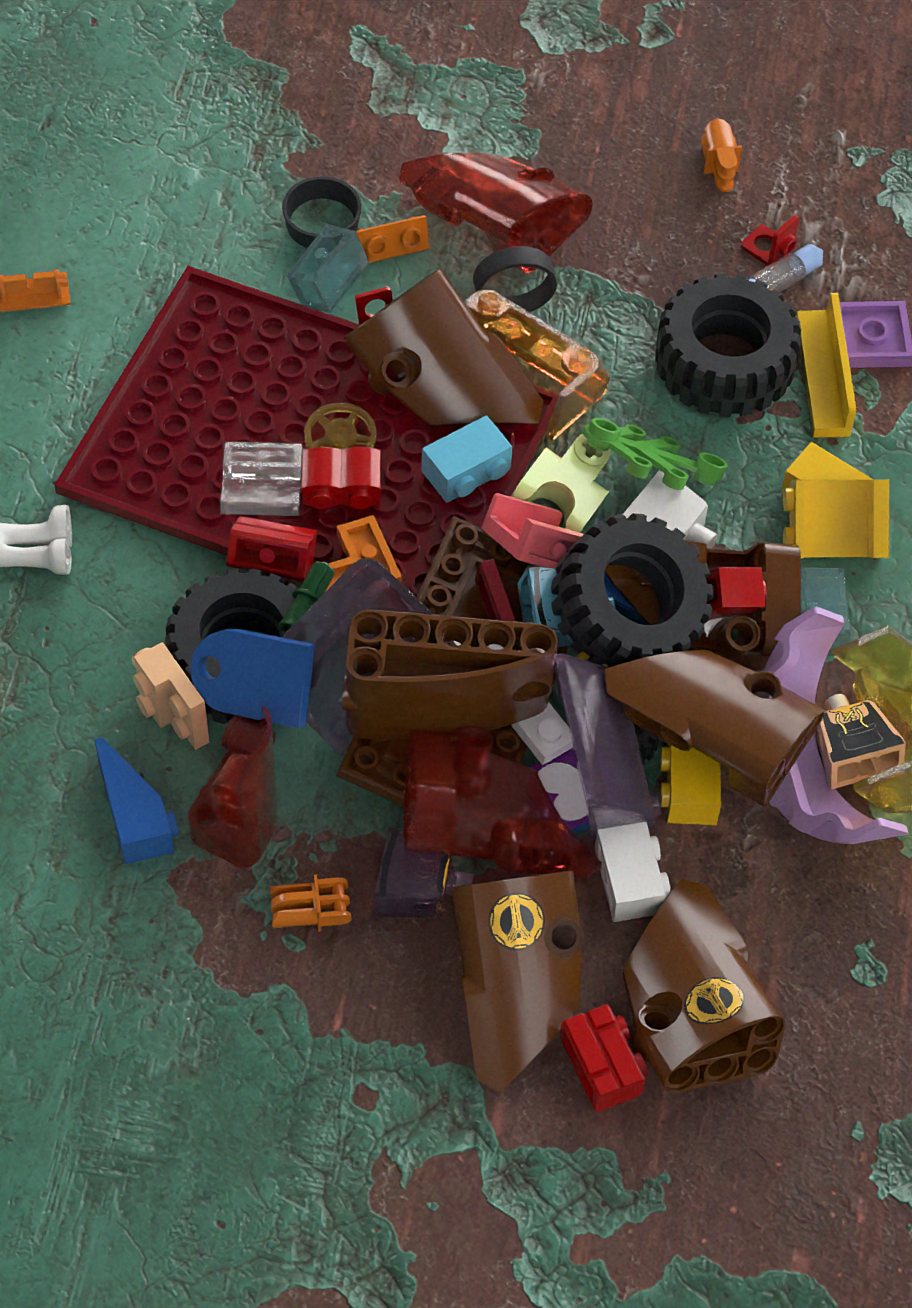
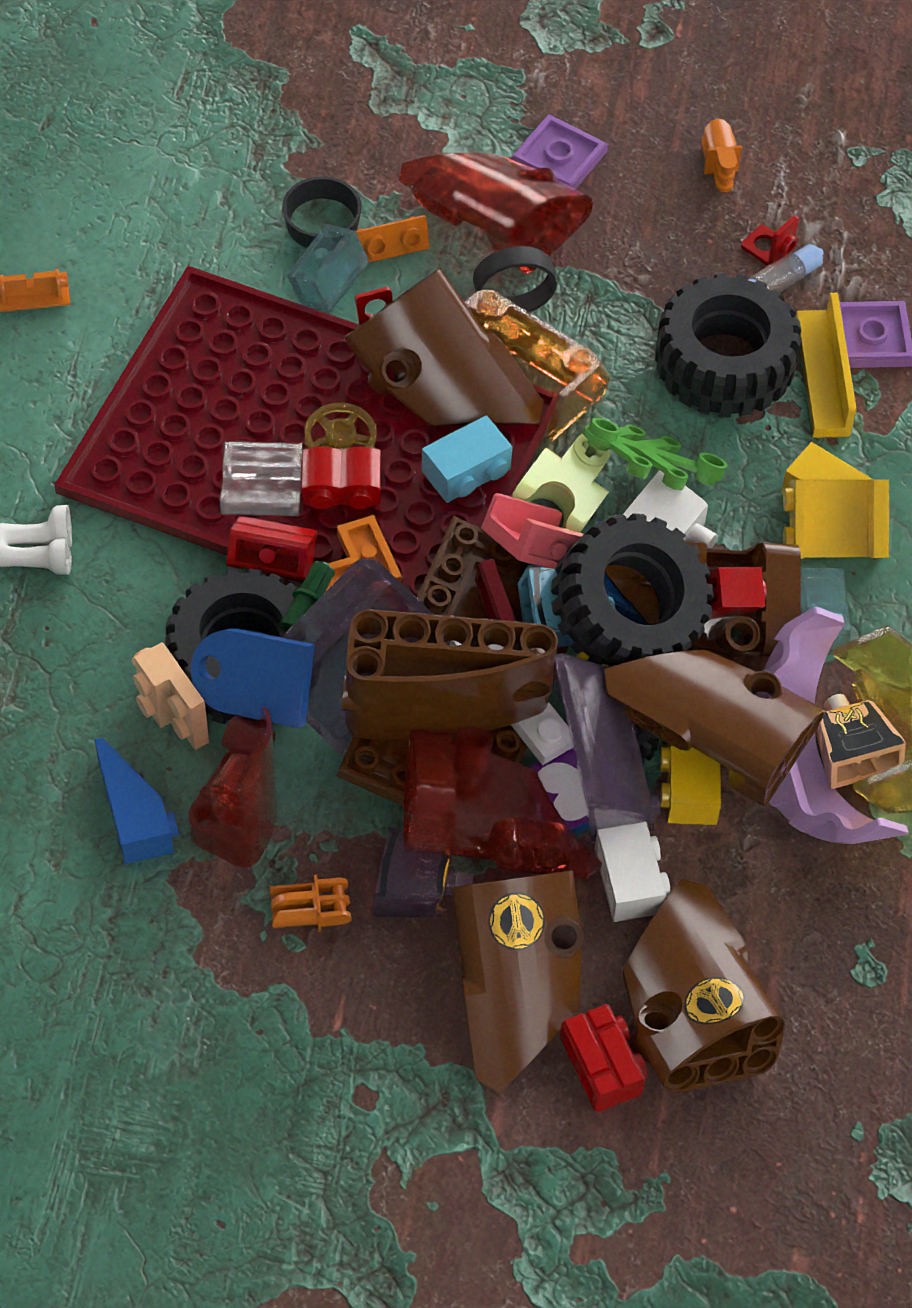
none -> medium lavender tile [510,114,608,196]

